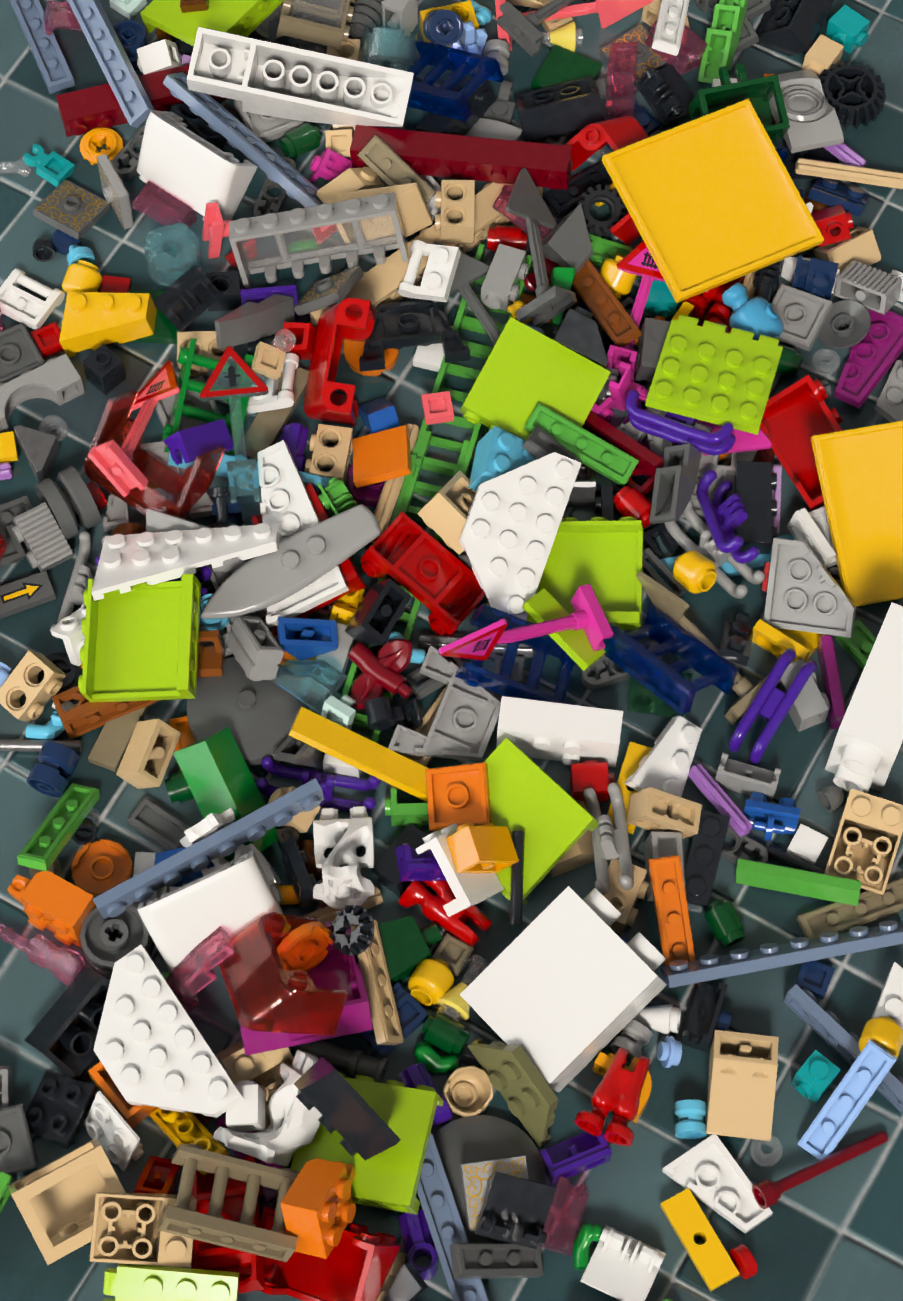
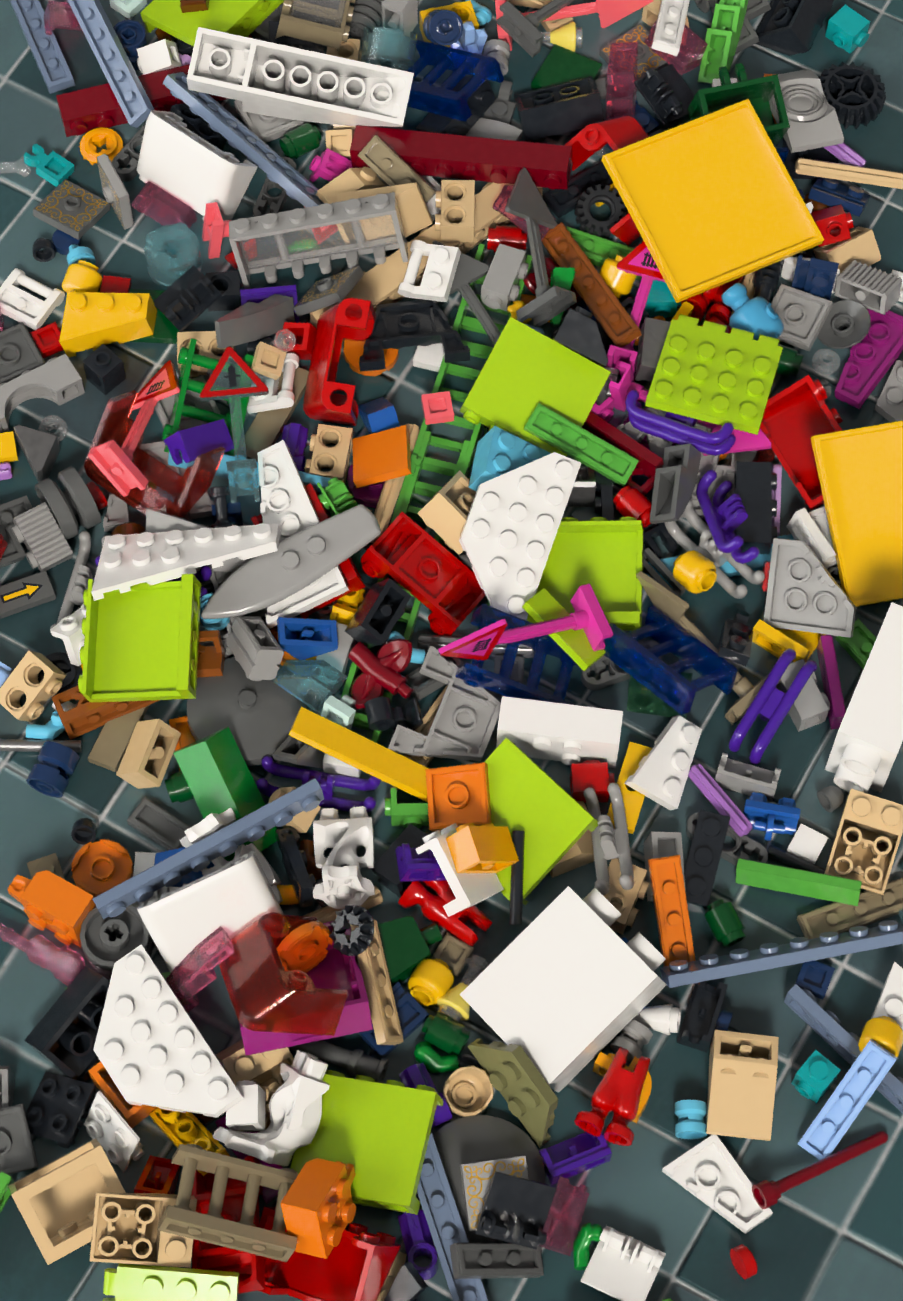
bright green tile [17,783,100,872] -> none
black slope [294,1057,401,1160] -> none
dark grey tile [522,426,582,463] -> none
dark grey slope [541,203,594,273] -> none
tan brick [627,787,702,839] -> none
light blue plate [657,1036,682,1068] -> none
yellow tile [660,1188,740,1292] -> none
clear plate [750,1135,783,1167] -> none
tan brick [802,34,844,76] -> none

